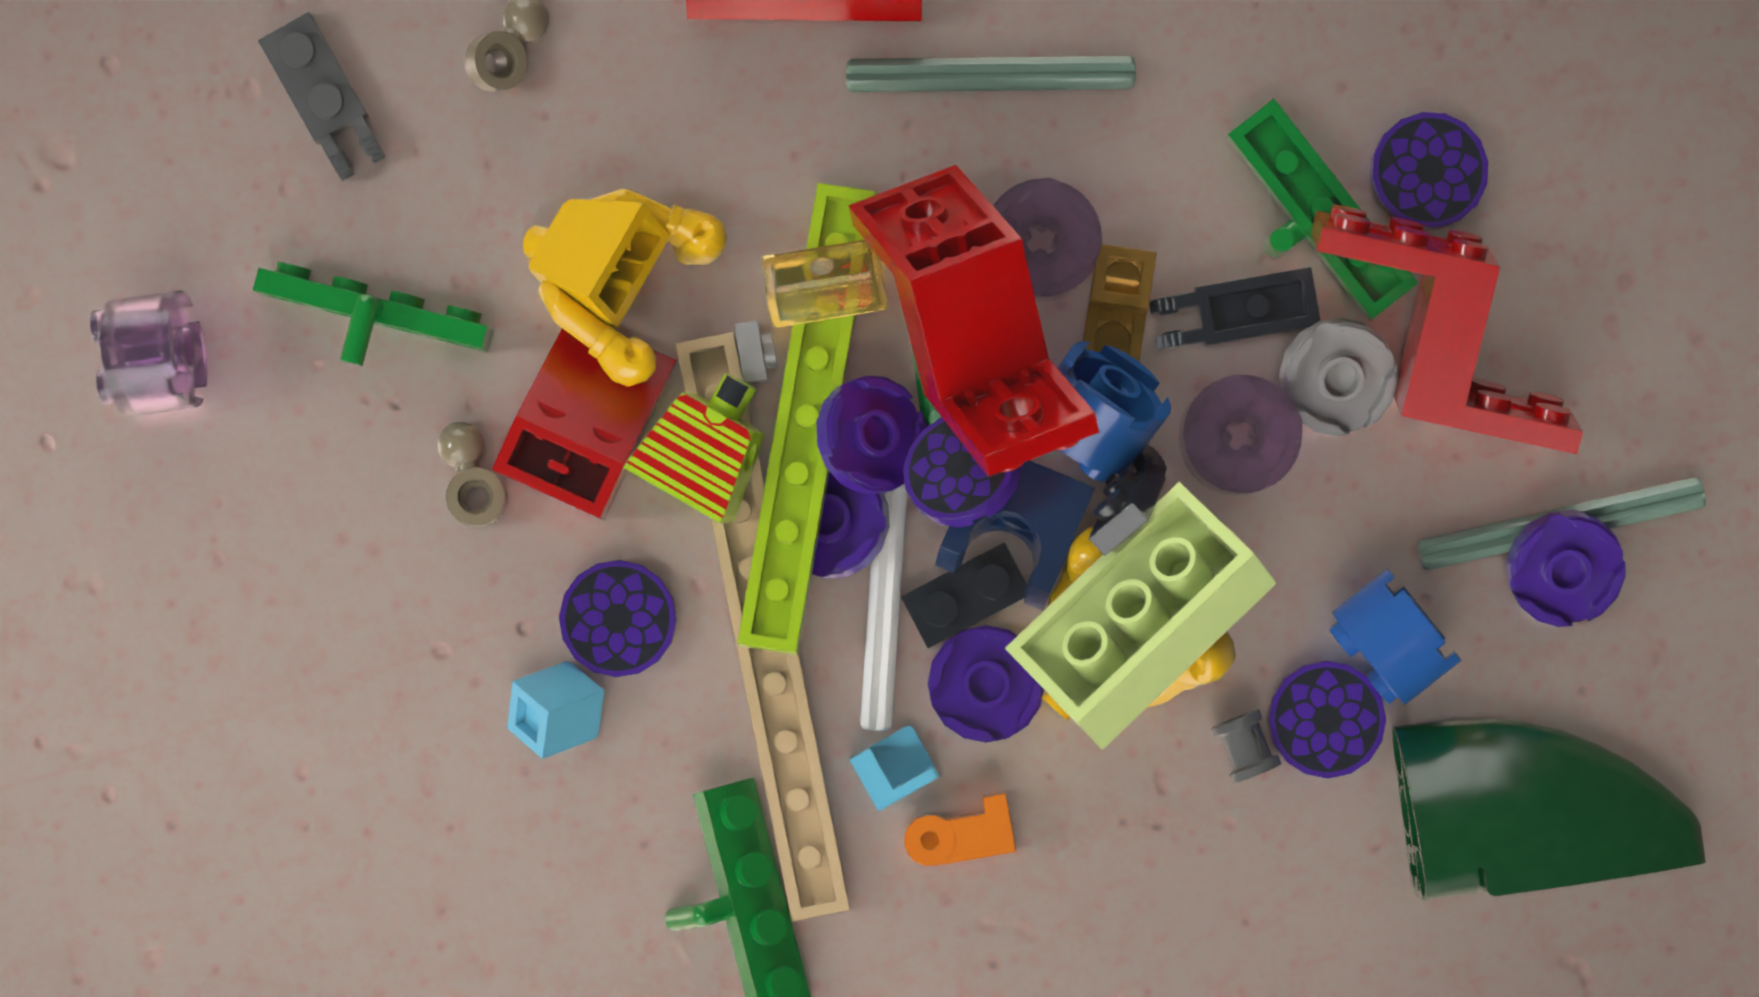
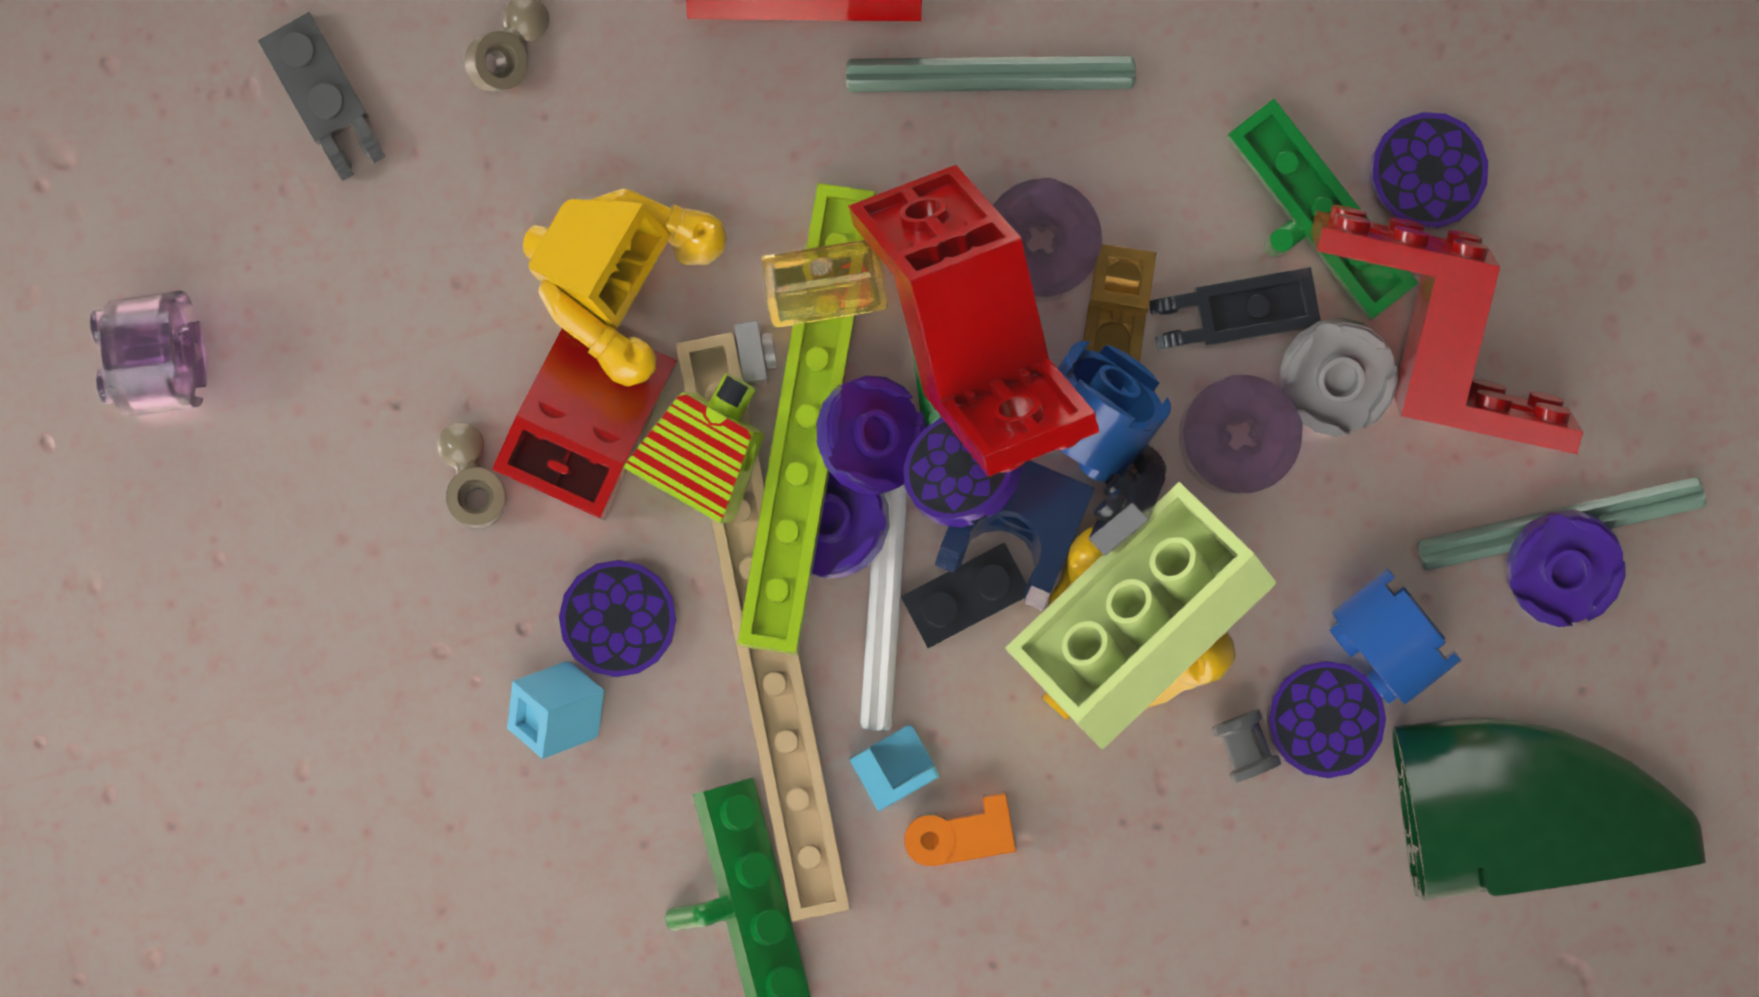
green plate [253,261,493,366] -> none
dark purple tile [927,625,1044,743] -> none

